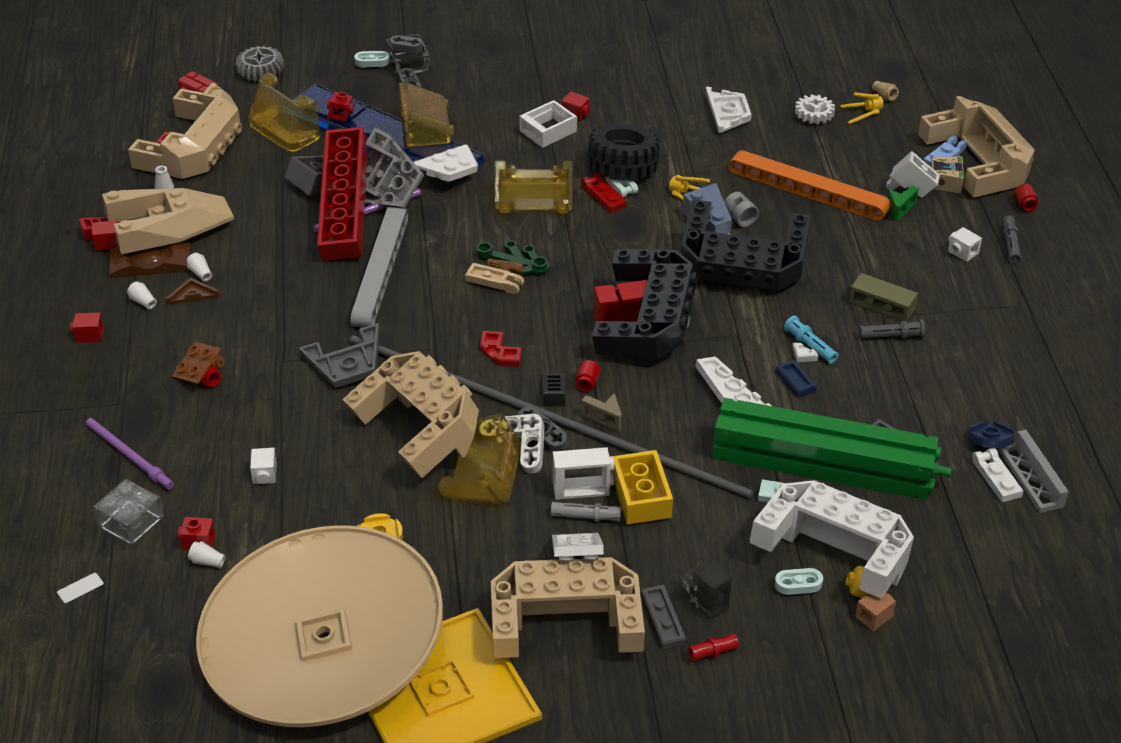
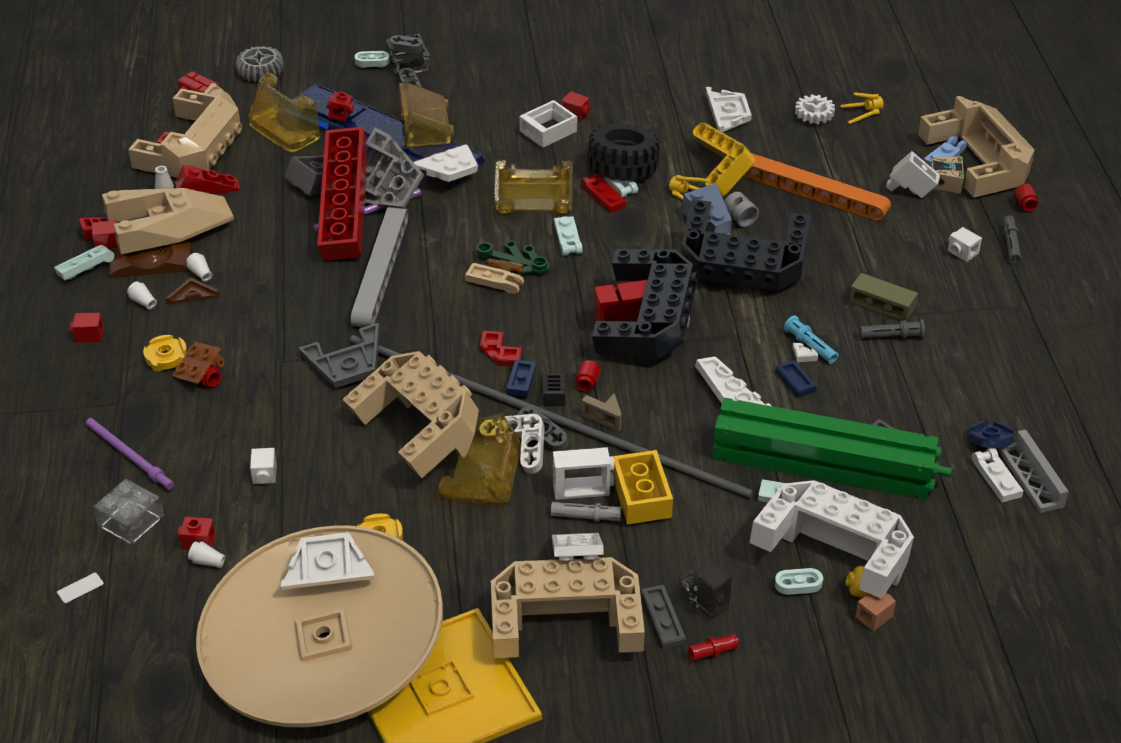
tan cone [872,81,899,101] -> none
green slope [887,185,919,222] -> none
none -> light aqua plate [54,245,114,280]
none -> yellow plate [143,335,187,372]
none -> red slope [175,165,240,195]
none -> white wing [281,532,375,590]
none -> dark blue plate [506,360,536,397]
none -> light aqua plate [554,216,583,256]
none -> yellow beam [693,123,755,197]

